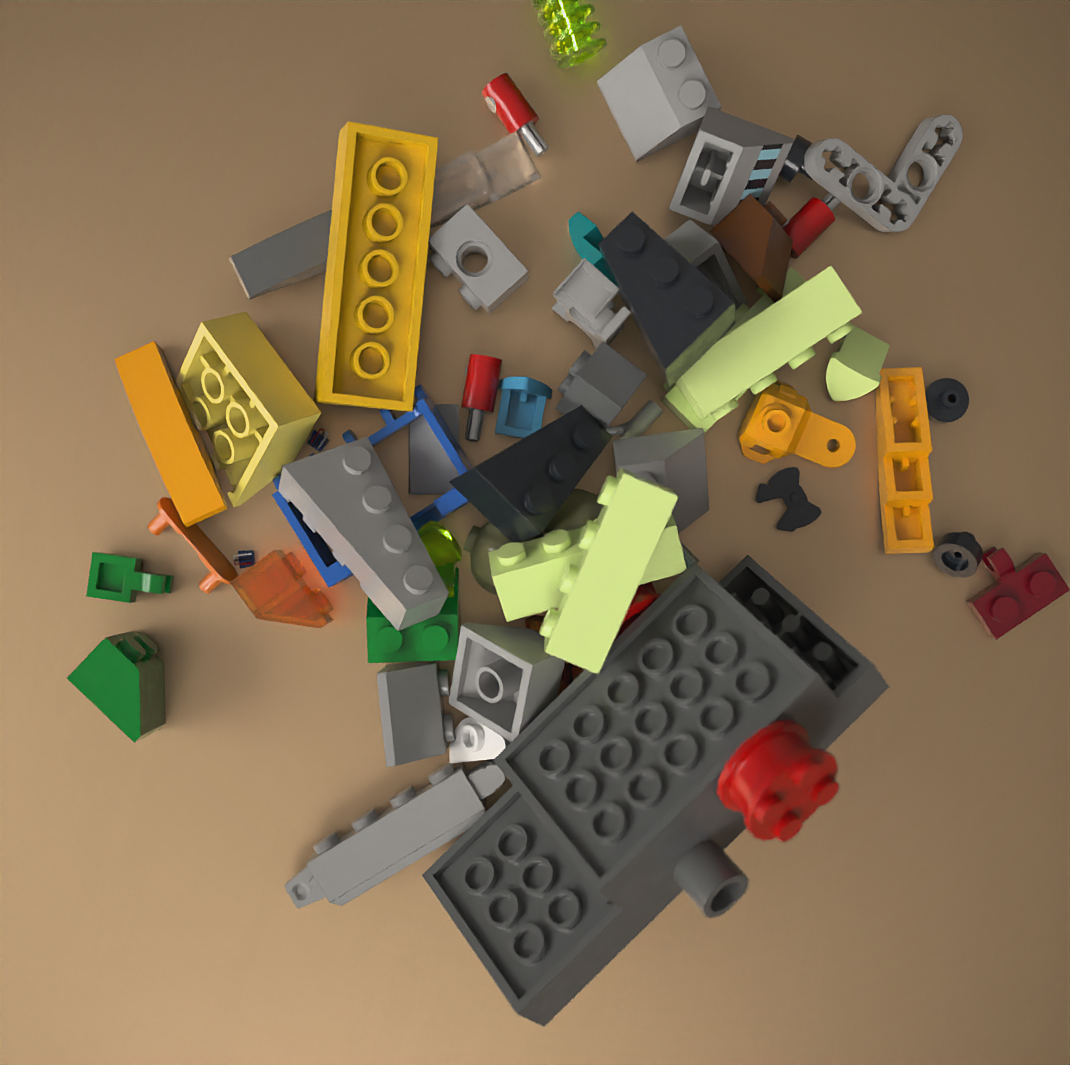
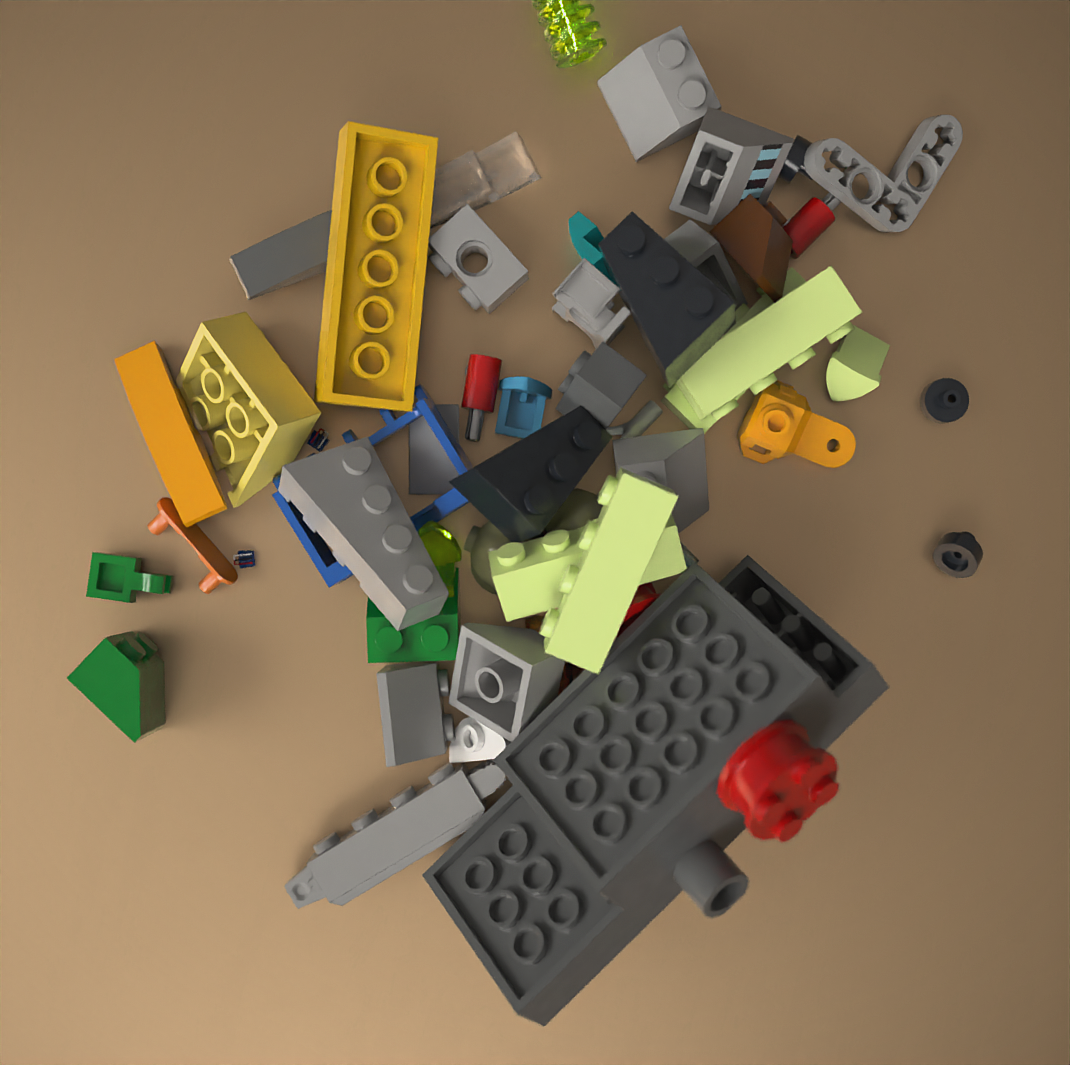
clear orange slope [230,550,334,629] -> none
red piece [481,73,549,156] -> none
black piece [755,467,821,532] -> none
light orange slope [876,367,934,554] -> none
dark red plate [966,546,1070,640] -> none

